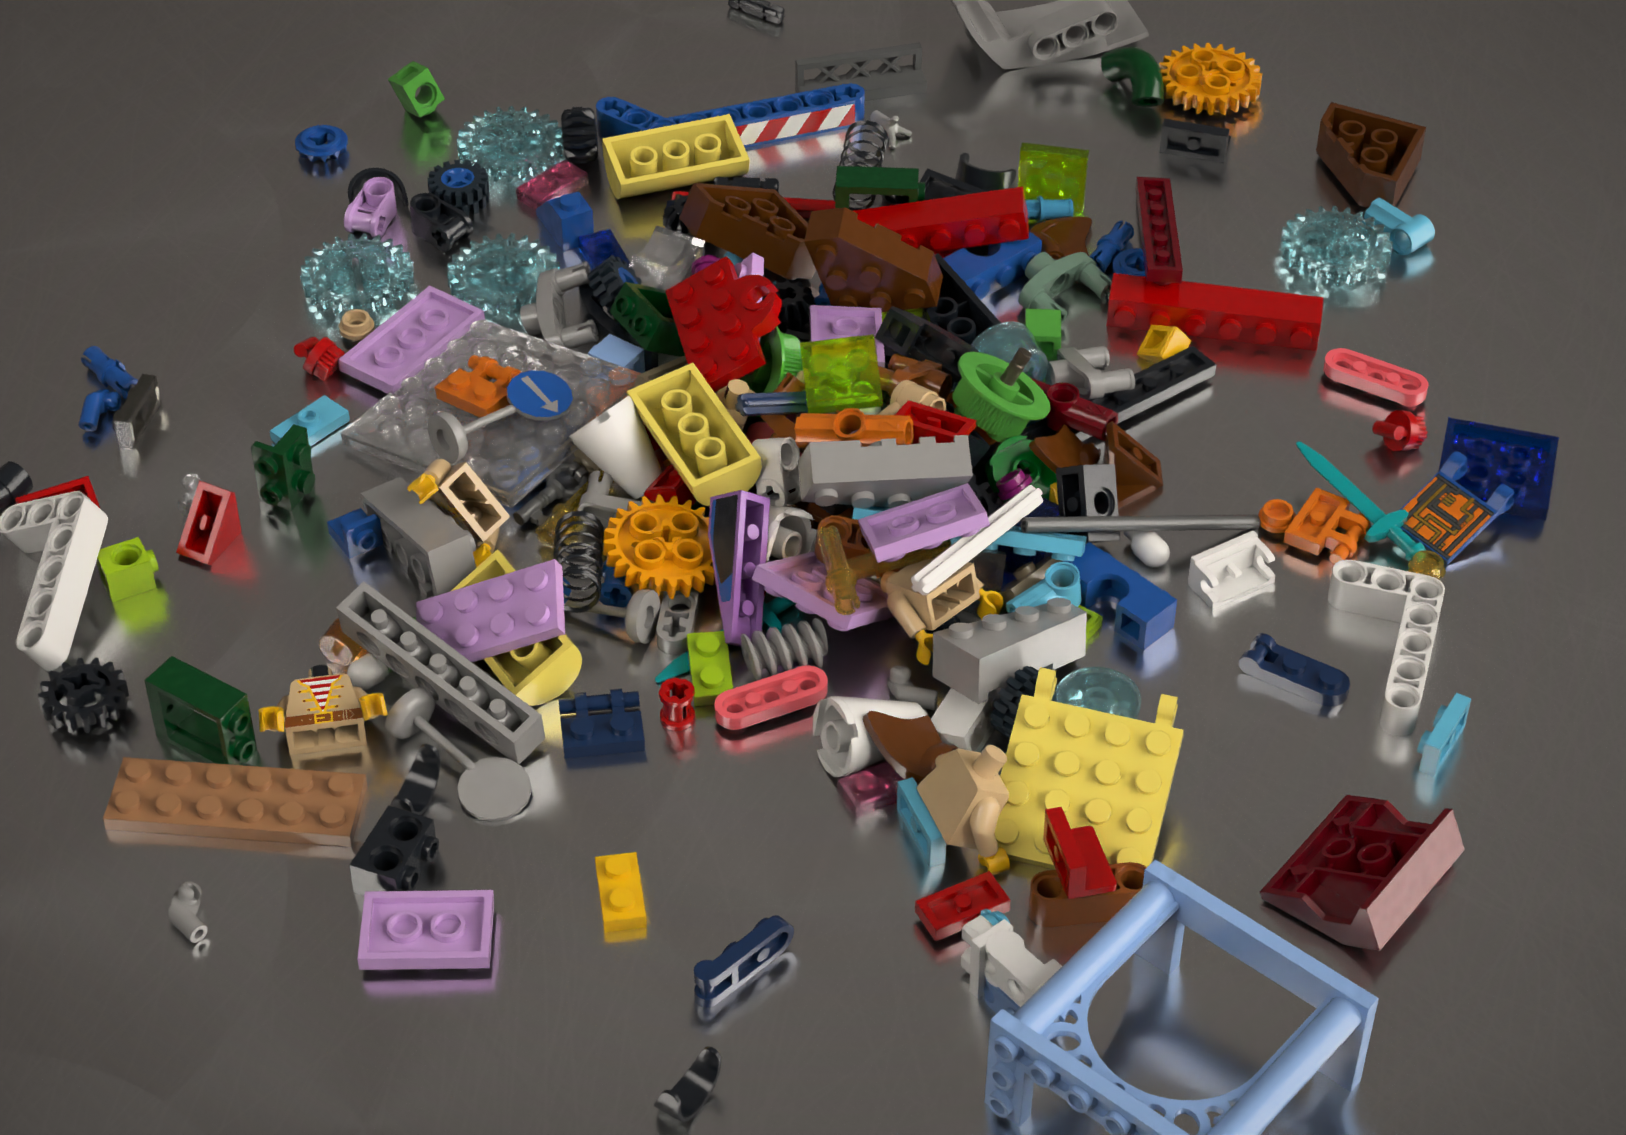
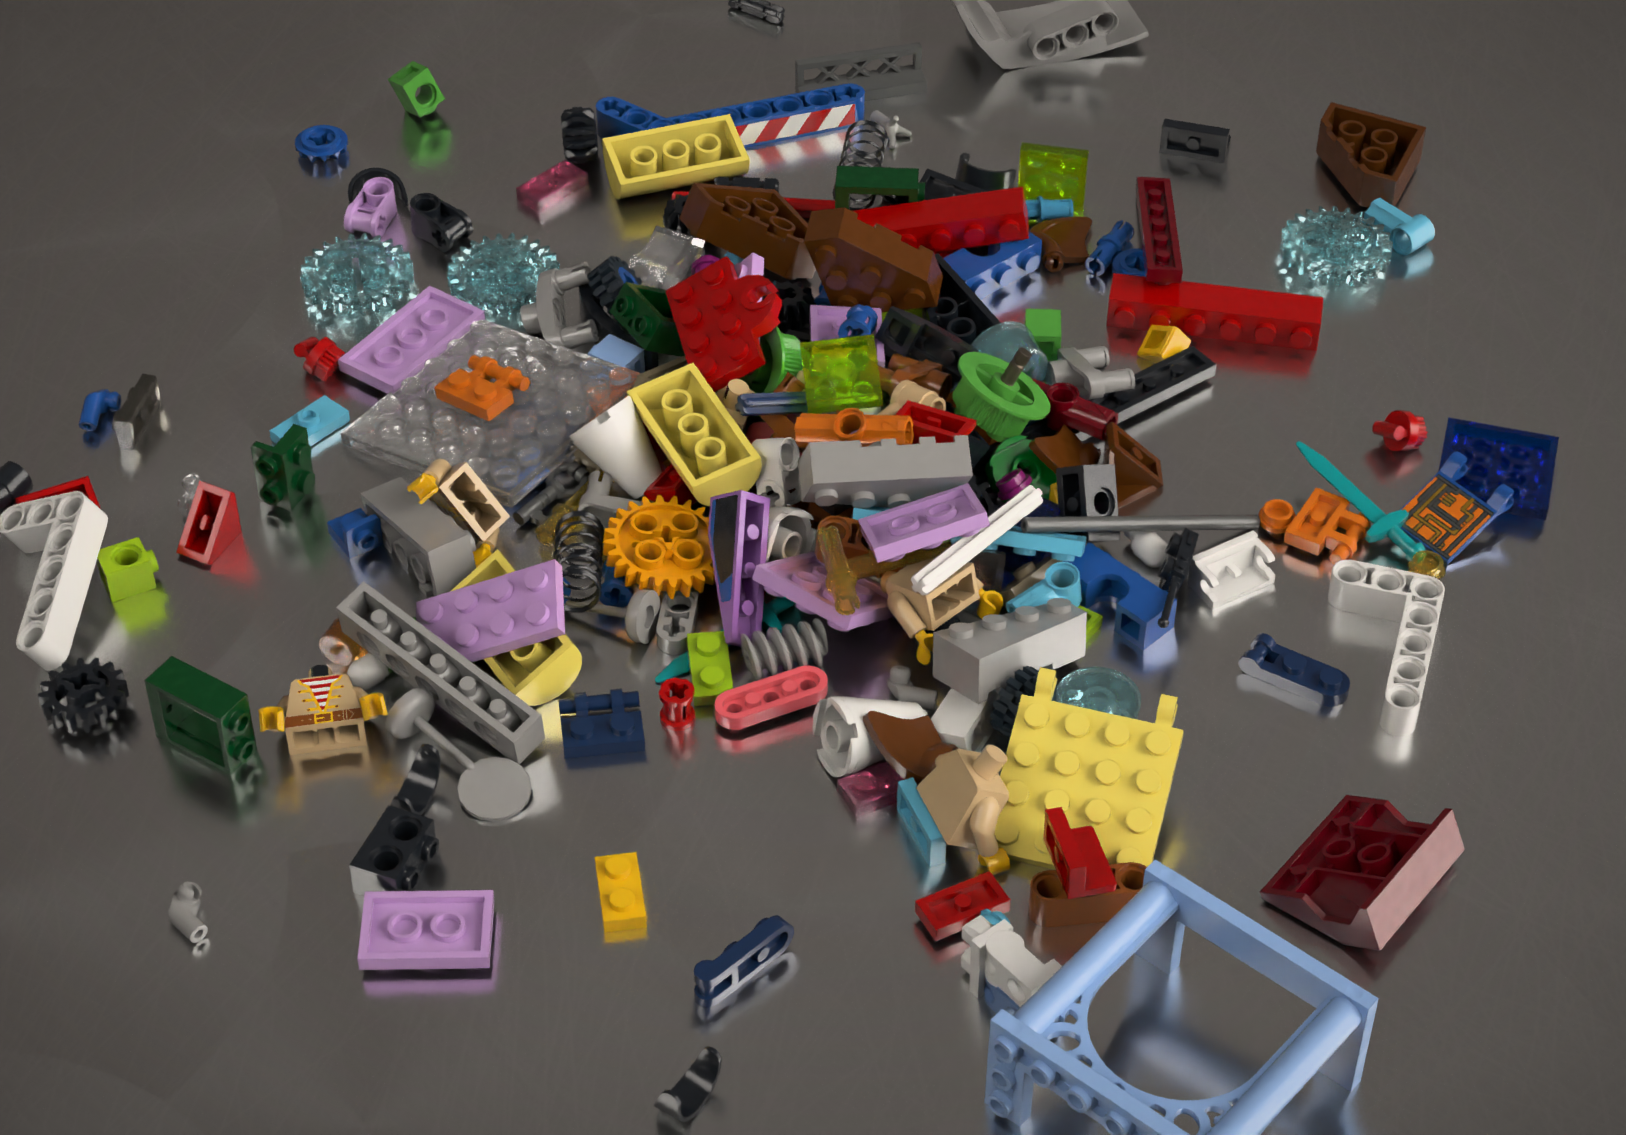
blue pin [81,346,142,400] -> none
medium nougat plate [103,757,367,847] -> none
tan plate [339,309,375,341] -> none
black wheel [427,160,490,216] -> none
piece [428,370,573,464] -> none
clear light blue gear [456,106,564,182] -> none
blue slope [536,191,594,252] -> none
clear blue plate [578,229,634,270] -> none
sand green connector [1018,252,1112,324] -> none
dark green cylinder [1101,47,1164,107] -> none
light orange gear [1159,43,1262,116] -> none
coral plate [1323,348,1428,406] -> none
medium azure plate [1417,693,1471,777] -> none
none -> blue bush [838,304,878,350]
none -> black piece [1158,528,1199,628]

